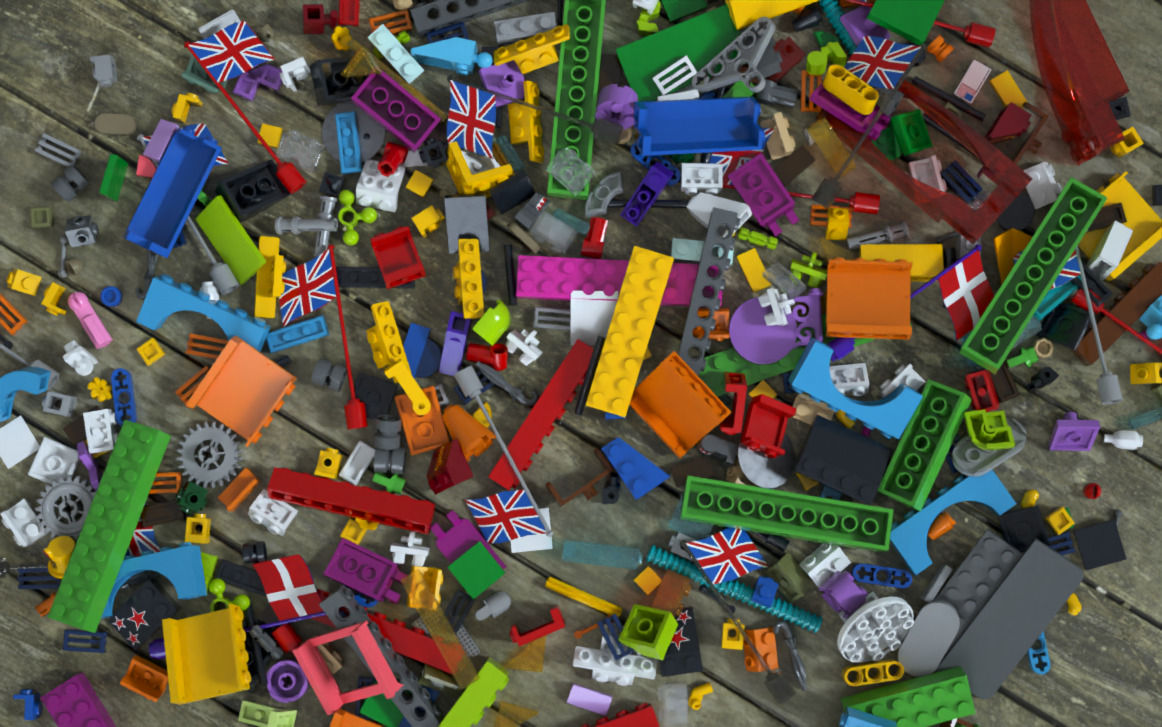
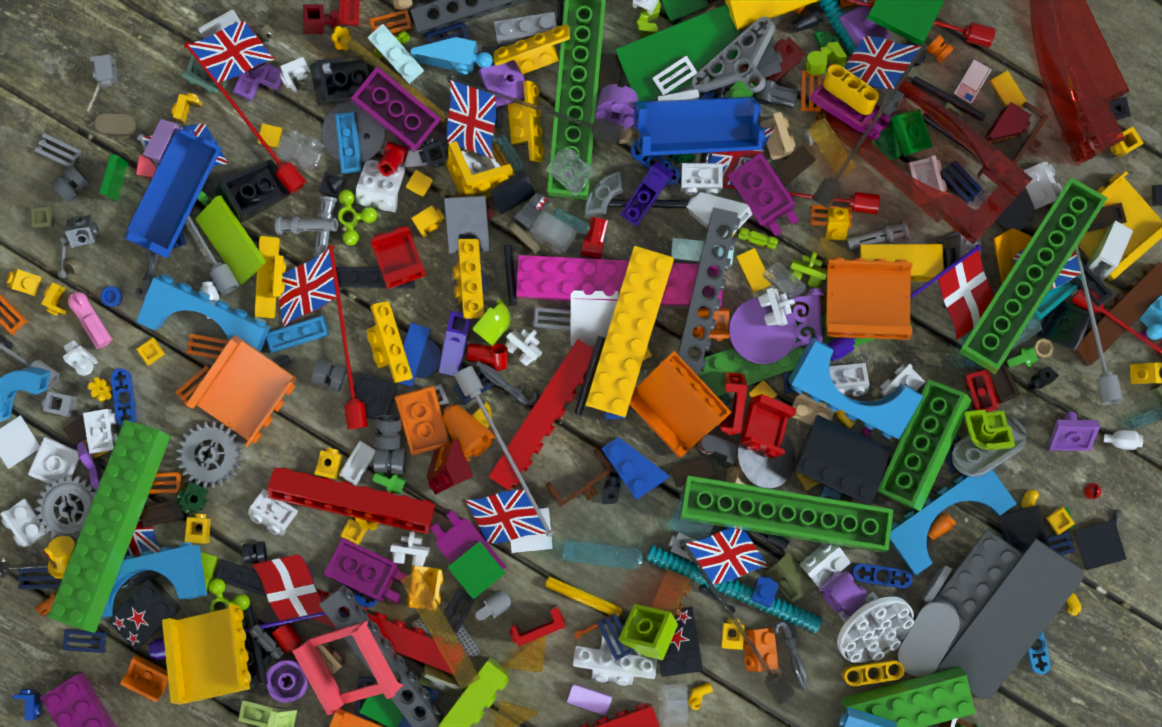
orange panel [217,467,262,512] -> none
clear yellow tile [341,46,382,78] -> none
yellow leg [383,359,431,415] -> none
yellow tile [634,566,662,595] -> none

